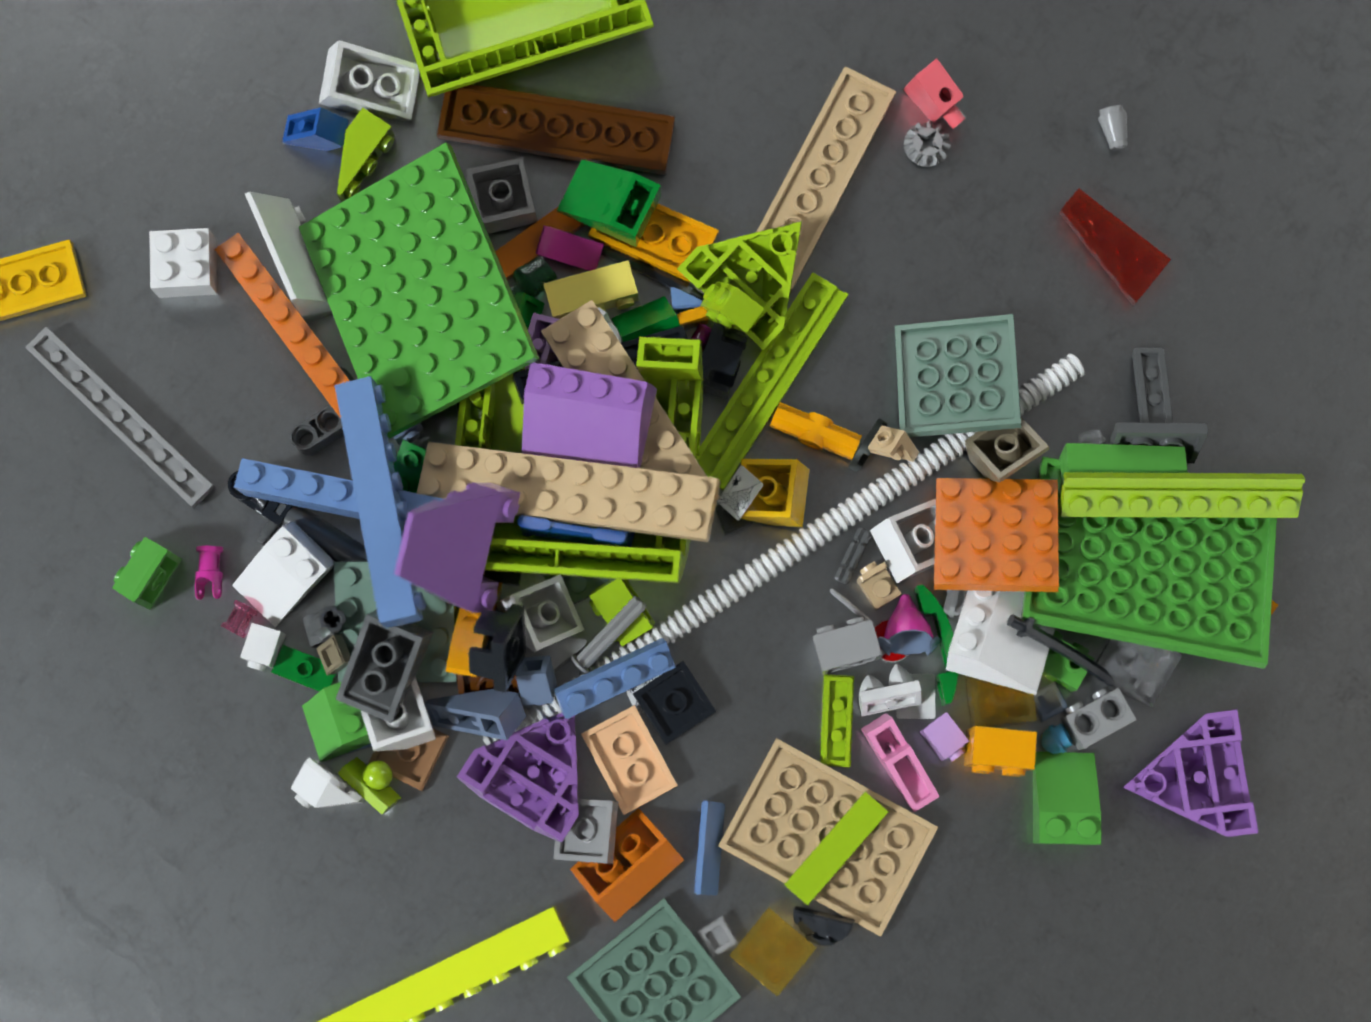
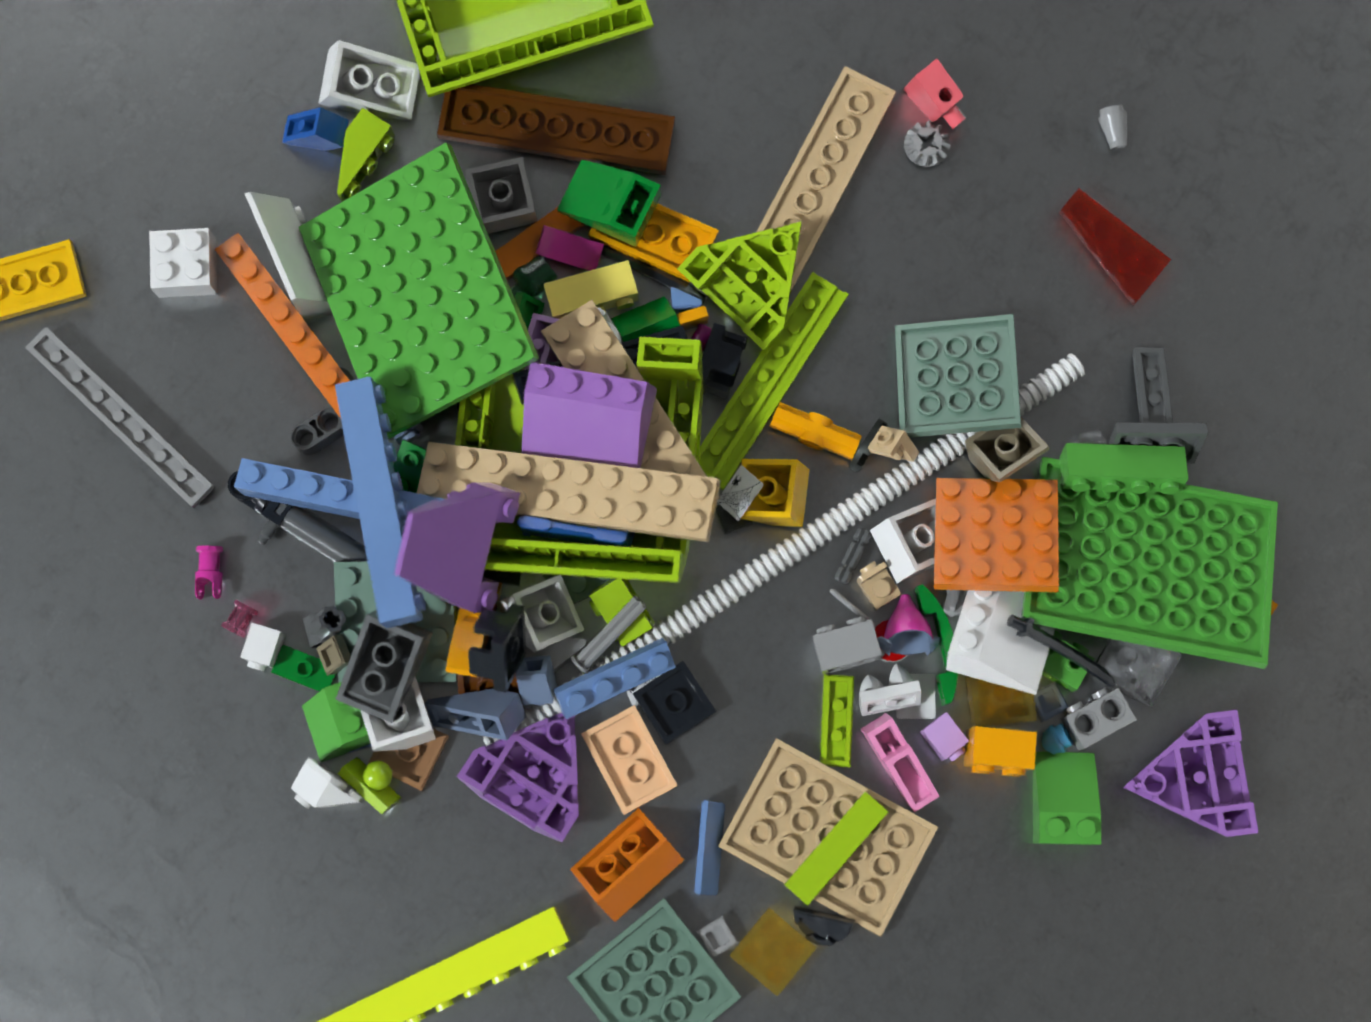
bright green slope [112,537,182,610] -> none
white slope [232,521,335,627] -> none
light grey plate [553,799,618,864] -> none
lime brick [700,281,764,333] -> none
lime plate [1059,472,1306,518] -> none

